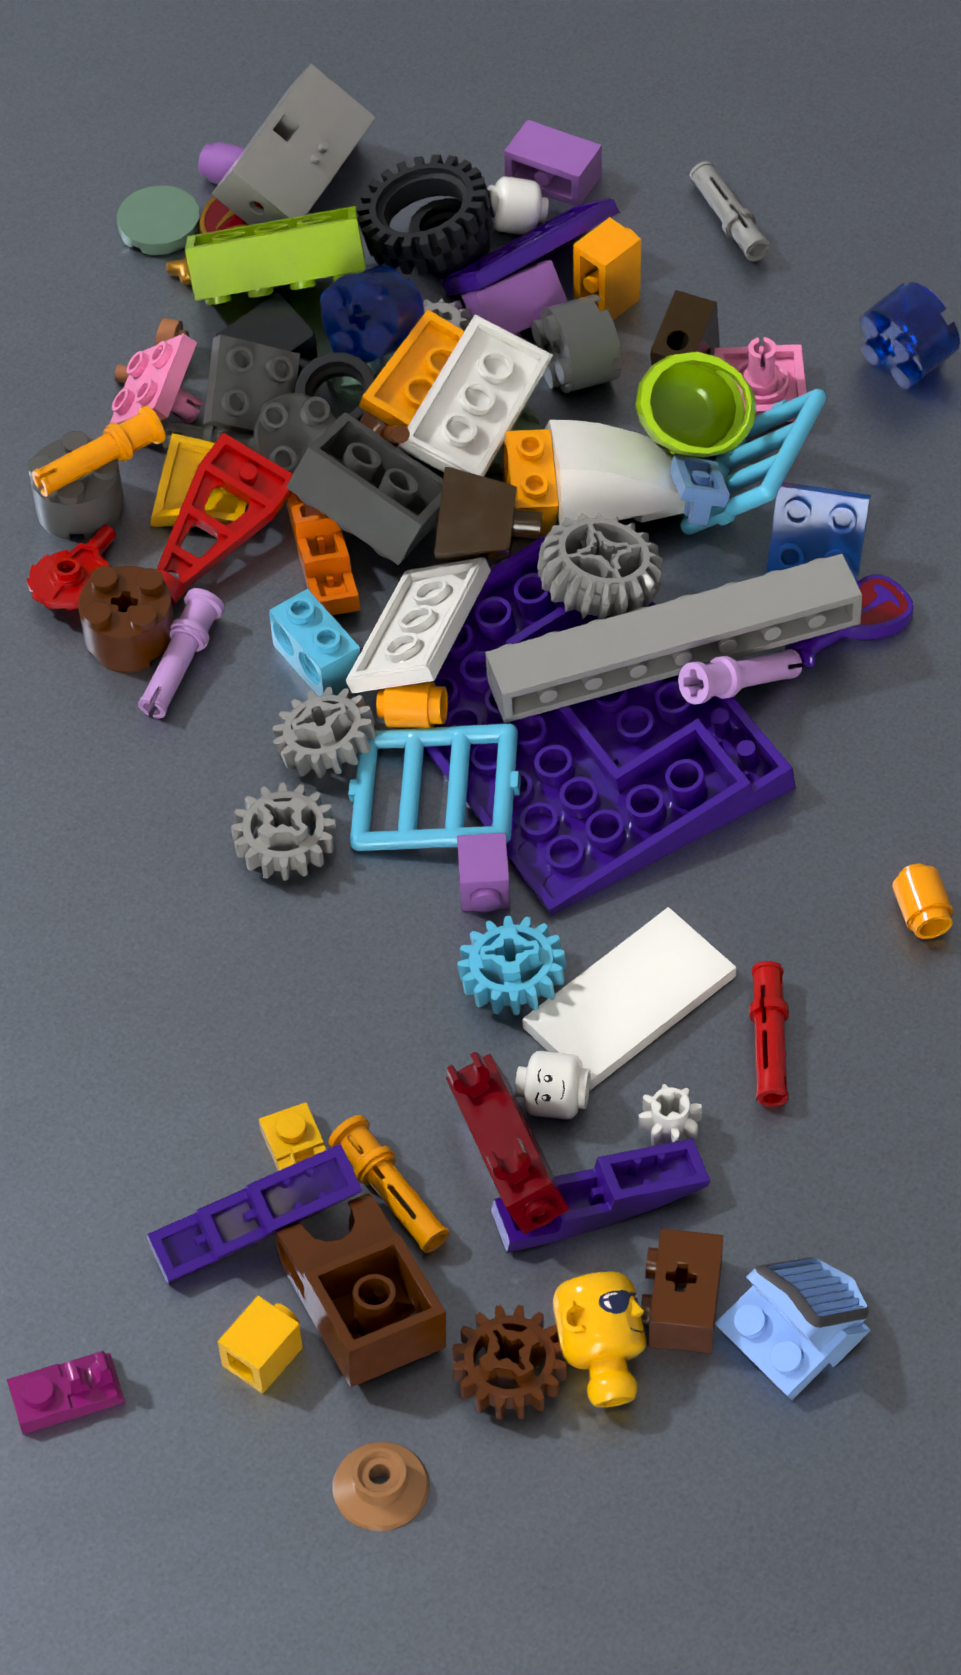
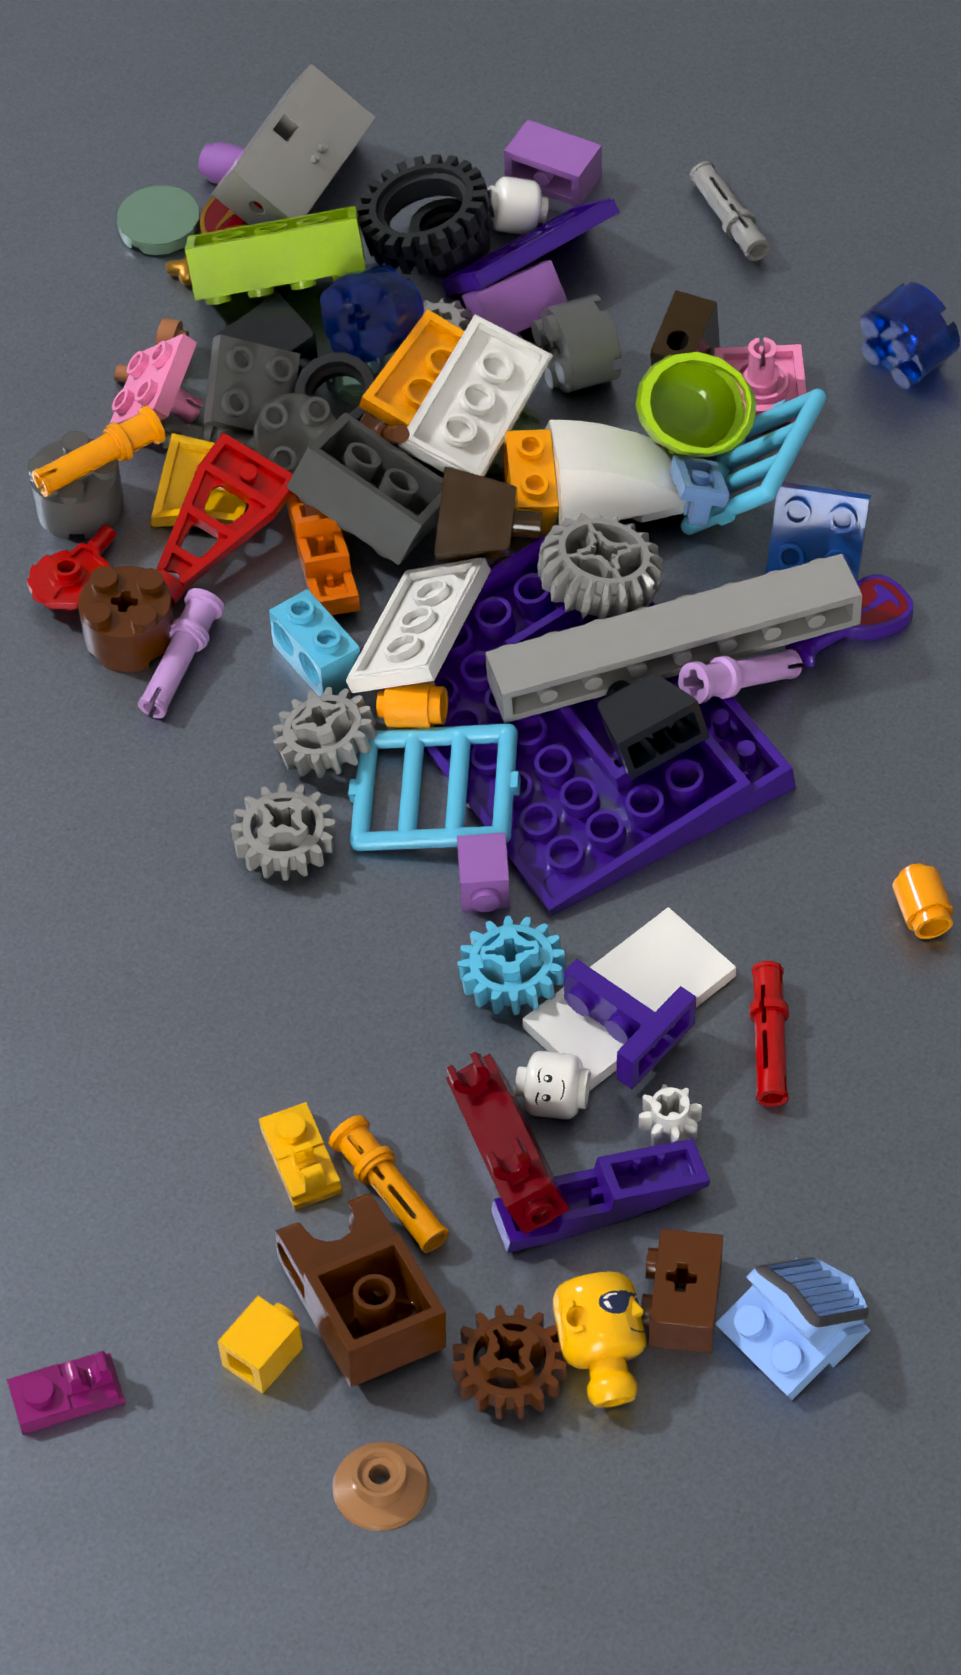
dark purple slope [146,1144,362,1284] -> none
light orange brick [574,217,641,320] -> none
none -> dark purple bracket [564,958,696,1090]
none -> black torso [597,674,710,780]

